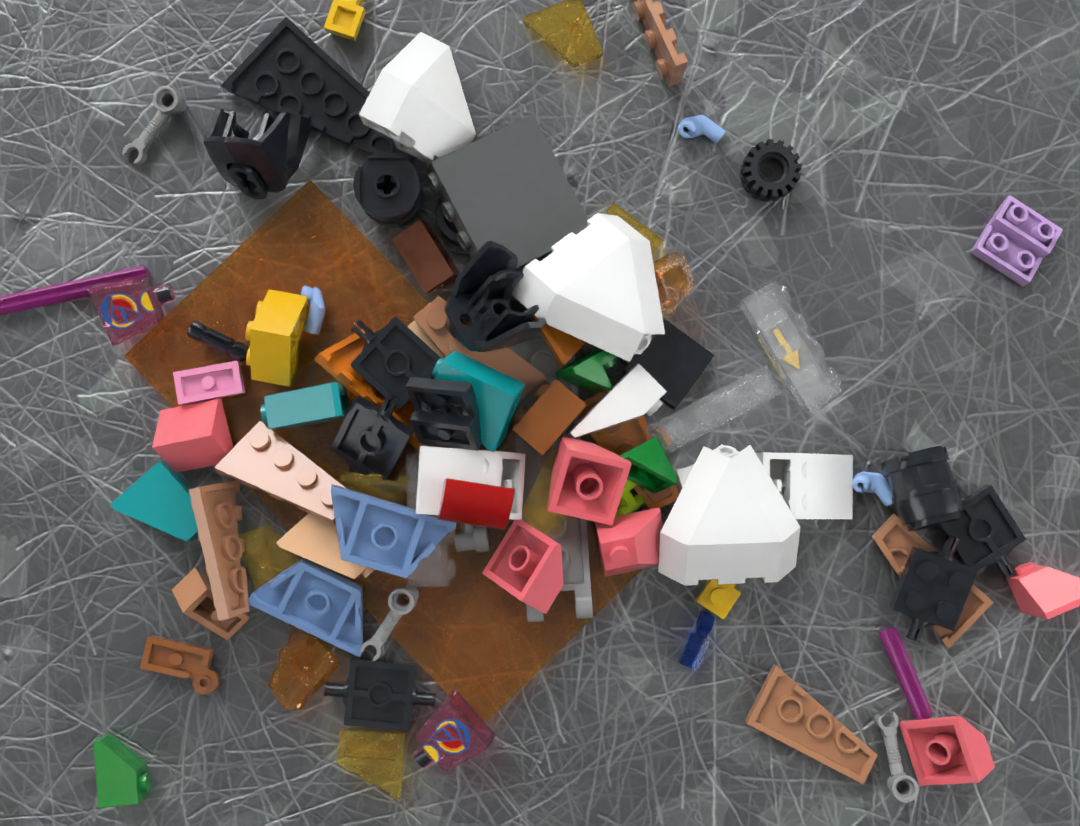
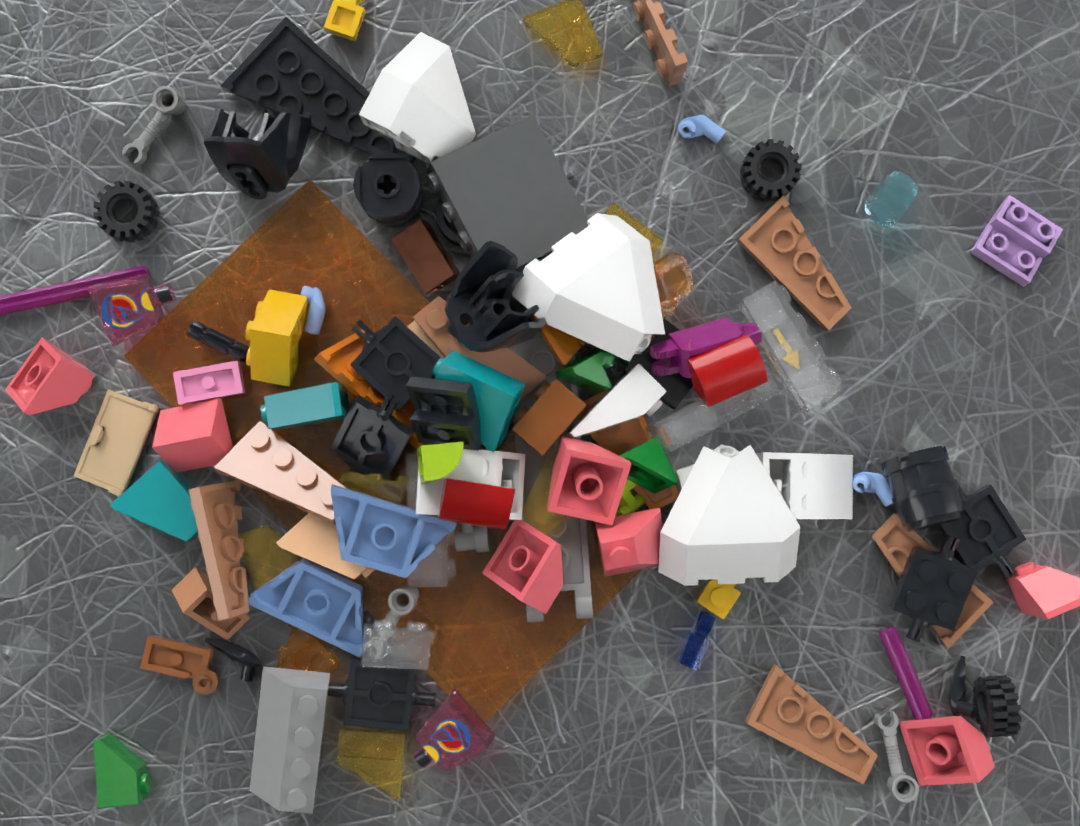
none -> coral slope [5,337,95,415]
none -> tan door [73,389,161,497]
none -> black tyre [93,180,159,243]
none -> black bar [205,638,262,682]
none -> light grey slope [249,667,330,814]
none -> clear bracket [361,620,435,670]
none -> lime brick [417,442,464,484]
none -> magenta hinge [650,317,762,378]
none -> red brick [687,334,768,407]
none -> nougat wing [737,195,852,332]
none -> clear light blue gear [864,170,919,227]
none -> black bar [949,656,978,719]
none -> black tyre [972,675,1021,738]

